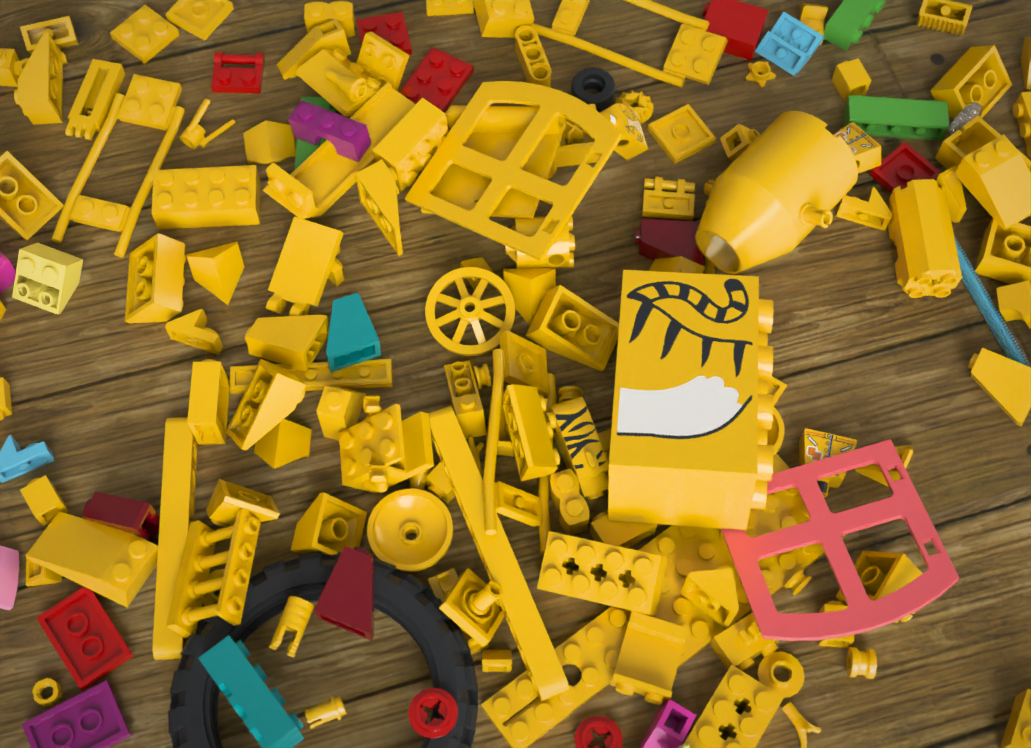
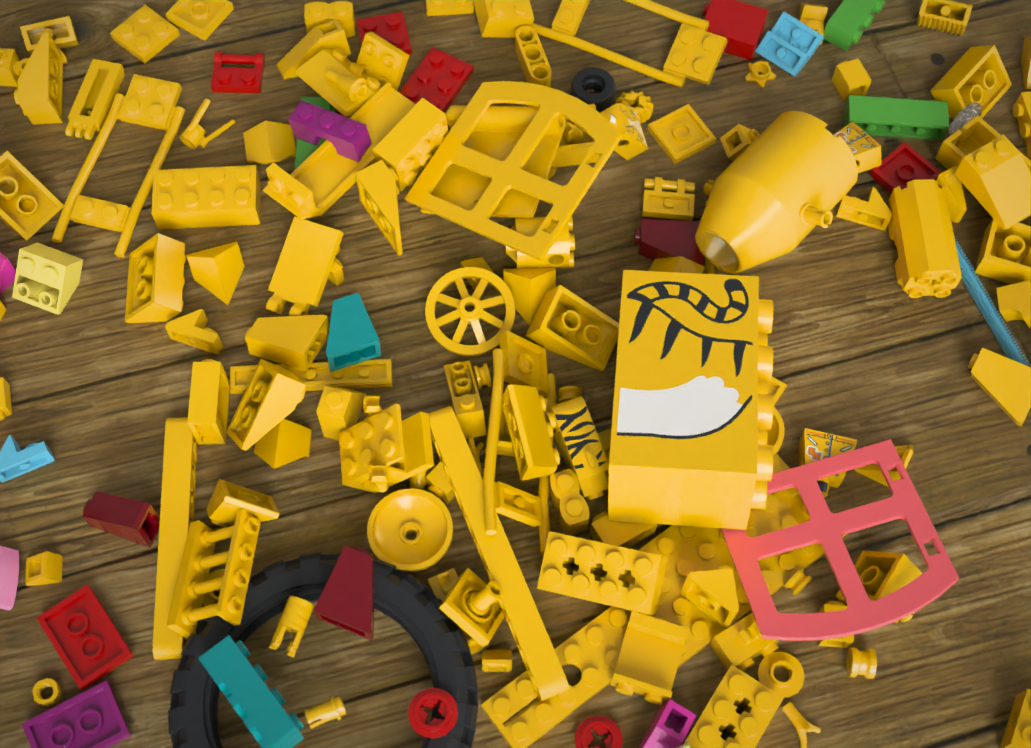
yellow brick [20,475,68,526] -> none
yellow slope [26,511,158,608] -> none
yellow slope [291,492,367,556] -> none

